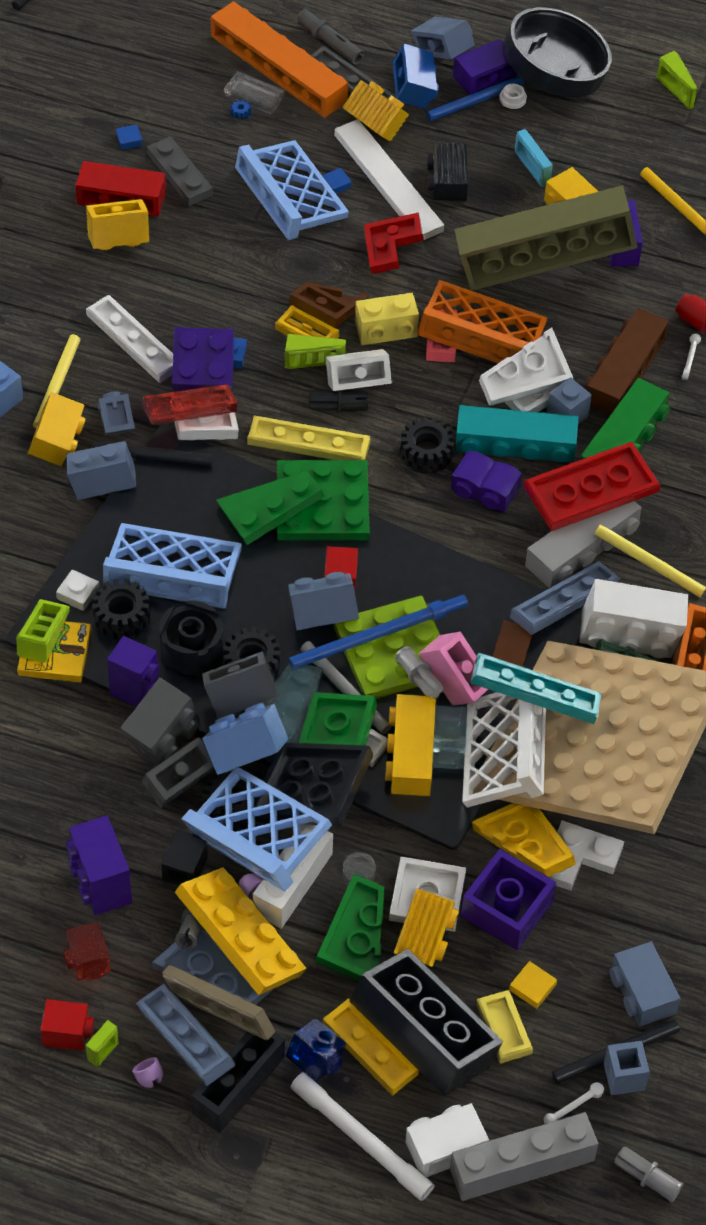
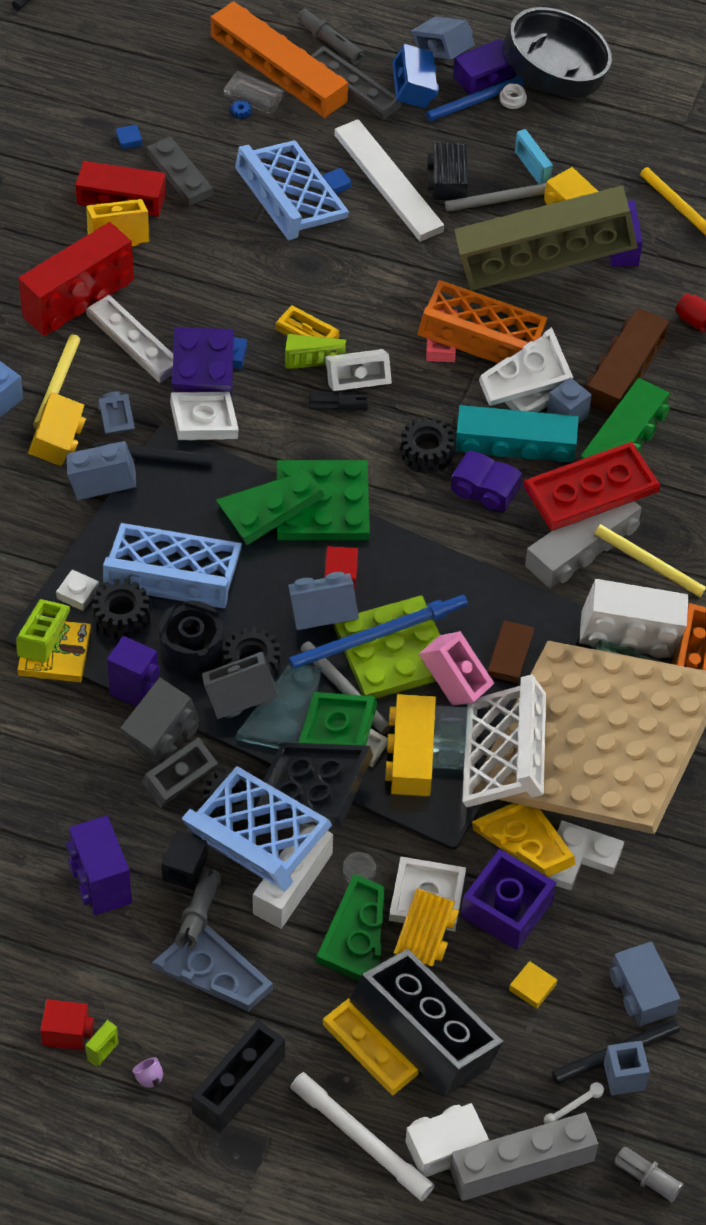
clear red brick [63,921,111,981] -> none
sand blue tile [136,984,235,1086] -> none
clear red plate [142,384,238,424] -> none
dark tan tile [162,965,275,1040] -> none
yellow plate [175,867,307,996] -> none
medium blue brick [202,702,288,775] -> none
lavender hinge [239,873,263,901] -> none
light yellow tile [247,415,370,460] -> none
clear blue brick [285,1018,347,1082] -> none
reddish brown wing [289,282,369,328] -> none
yellow brick [342,80,409,141] -> none
light yellow brick [355,293,419,345] -> none
red plate [364,212,424,274] -> none
light grey axle [395,647,443,699] -> none
teal tile [470,653,602,724] -> none
light yellow tile [476,990,533,1064] -> none
sand blue tile [510,561,620,635] -> none
lime slope [656,51,697,109] -> none
white hinge [682,333,701,381] -> none
none -> red brick [18,222,134,336]
none -> light grey bar [445,183,546,212]

